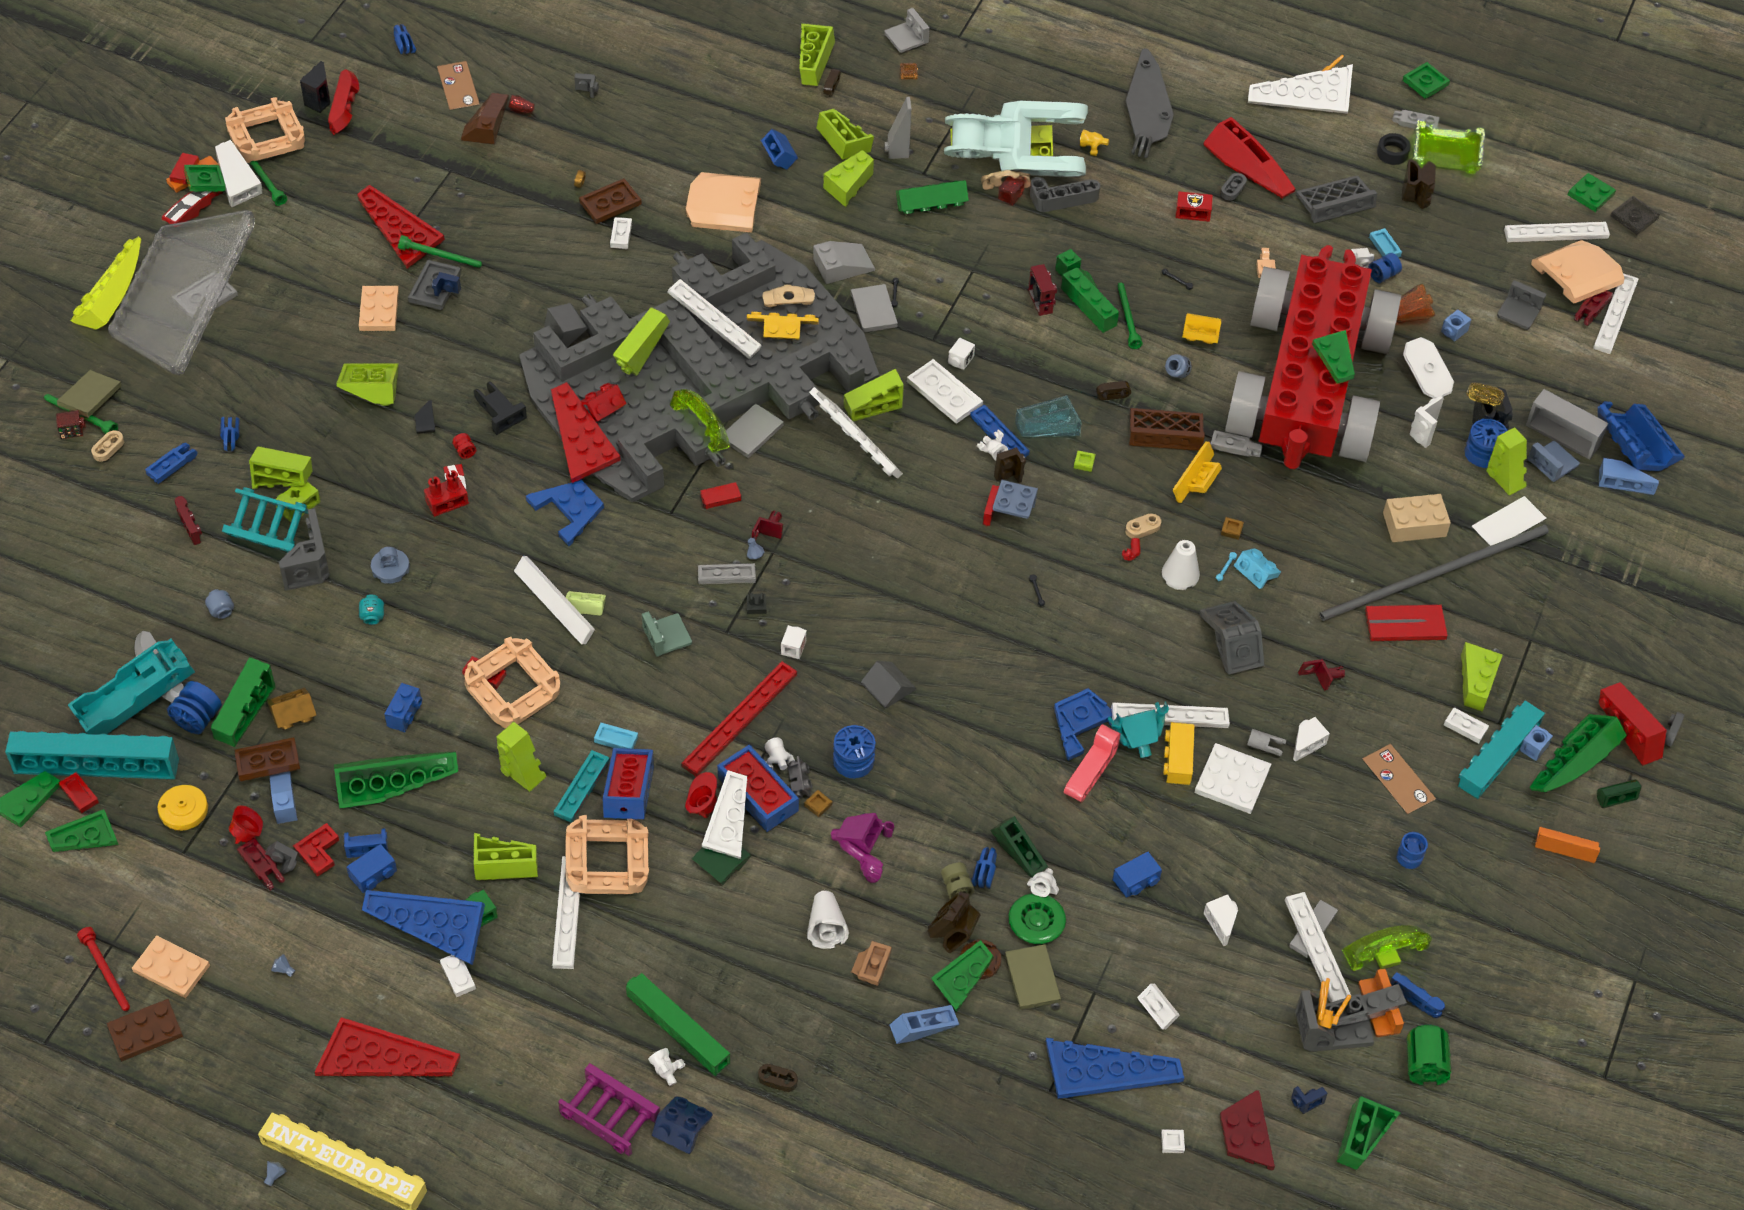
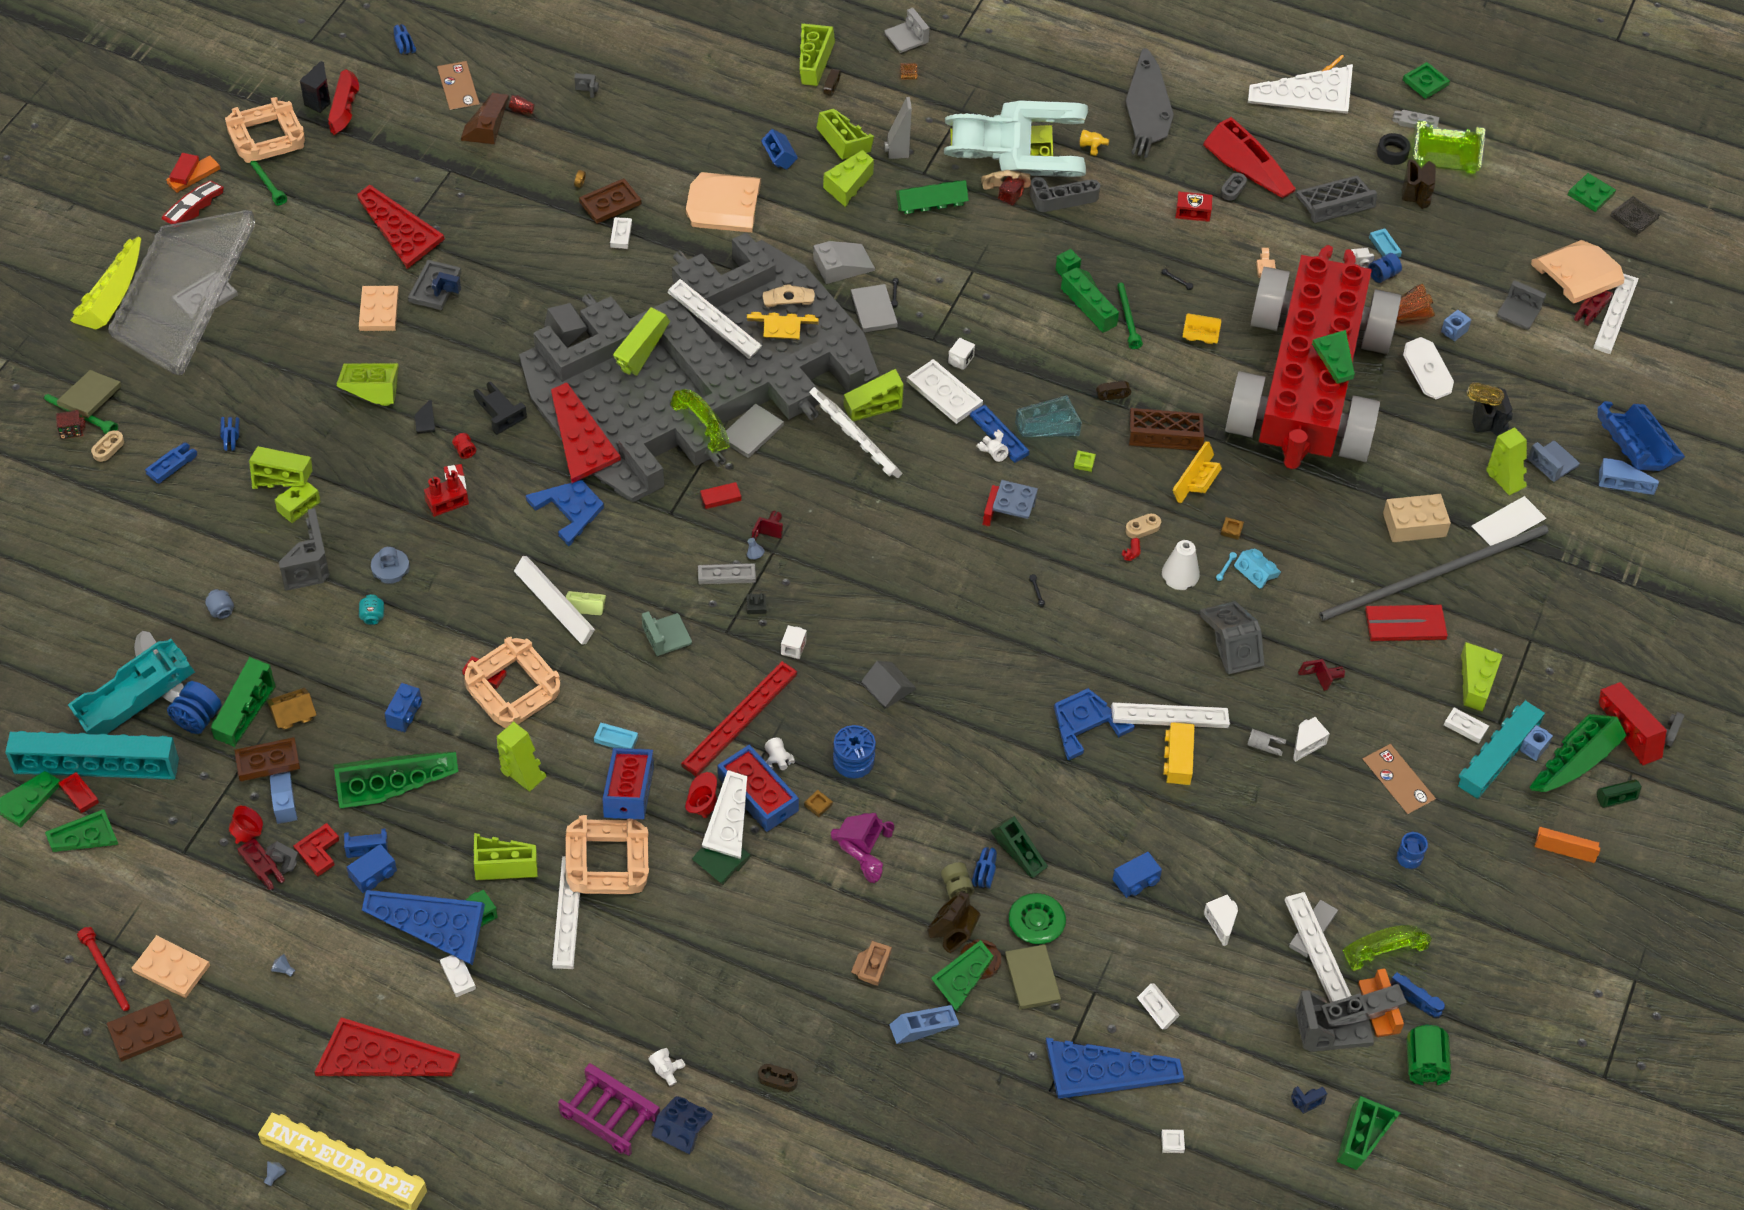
yellow wheel [158,785,208,830] -> none
dark red hinge [174,496,202,545] -> none
green plate [184,165,226,192] -> none
white slope [215,140,262,207] -> none
teal fence [222,487,309,552] -> none
green piece [398,235,482,268] -> none
teal plate [554,750,610,823] -> none
red bracket [581,383,626,422] -> none
green brick [626,973,730,1076] -> none
flat silver hinge [788,756,813,799] -> none
white cone [807,891,849,949] -> none
dark brown bracket [994,447,1026,483] -> none
white piece [1027,868,1059,897] -> none
dark red piece [1028,264,1057,316] -> none
coral beam [1064,724,1121,802] -> none
teal torso [1108,701,1169,758] -> none
sand blue head [1165,354,1192,379] -> none
white plate [1195,743,1271,814] -> none
light grey hinge [1211,430,1262,457] -> none
dark red wing [1220,1090,1275,1170] -> none
light orange plant [1316,978,1351,1029] -> none
lime tile [1373,944,1401,969] -> none
white bracket [1410,396,1444,448] -> none
blue wheel [1464,419,1508,468] -> none
white tile [1504,222,1610,242] -> none
light grey piece [1526,389,1609,460] -> none

